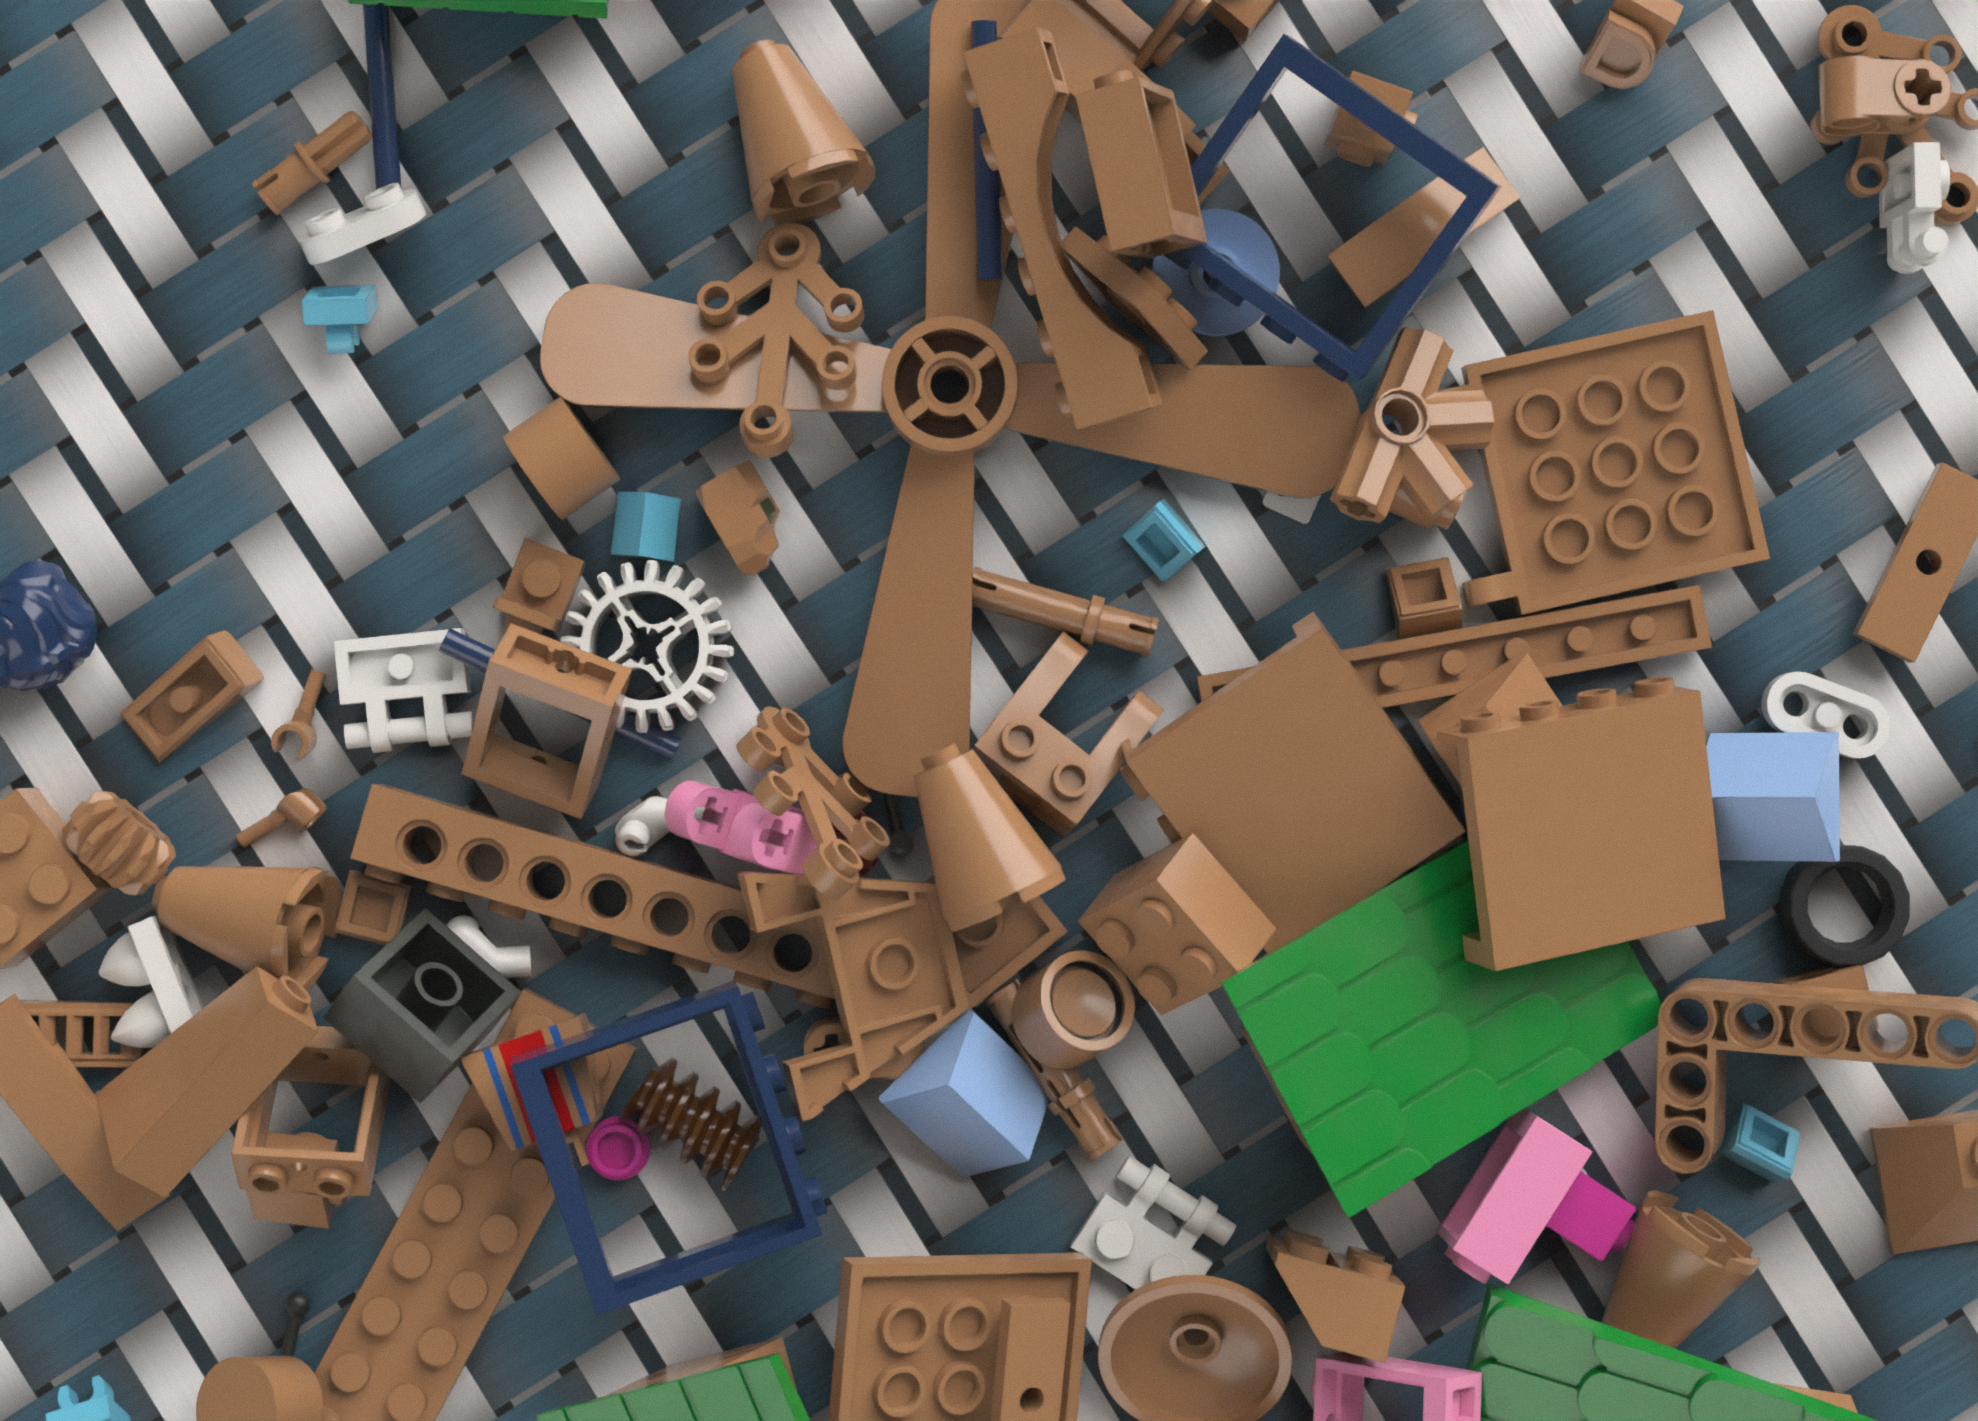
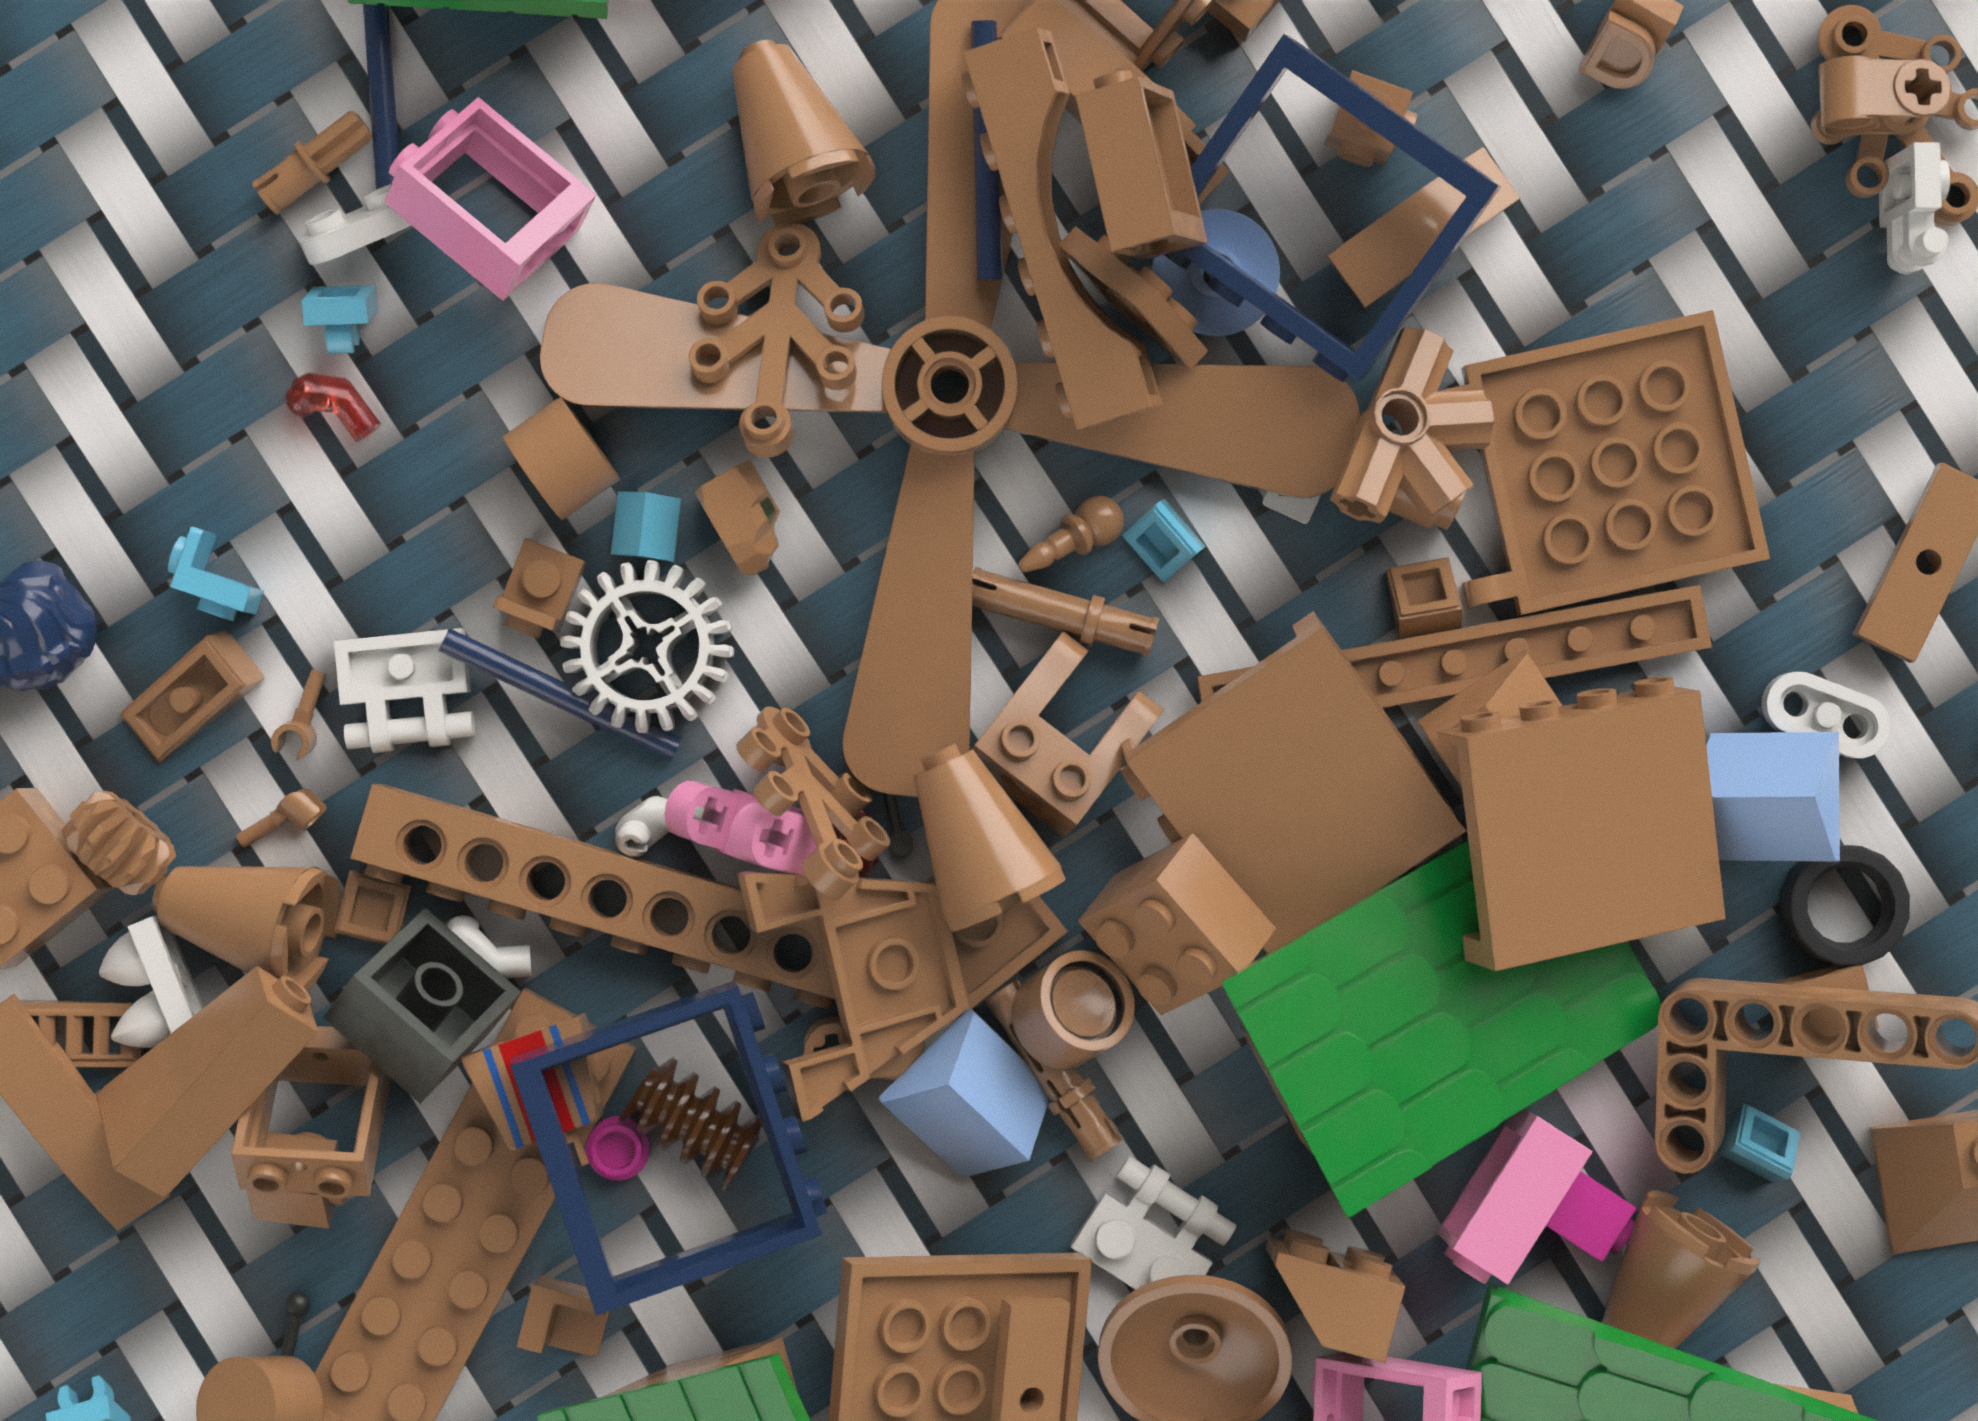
medium nougat window [461,623,632,819] -> none
none -> medium azure bracket [168,526,264,621]
none -> clear red arm [285,373,381,442]
none -> bright pink window [384,97,596,301]
none -> medium nougat panel [516,1275,610,1356]
none -> medium nougat bar [1018,496,1124,572]

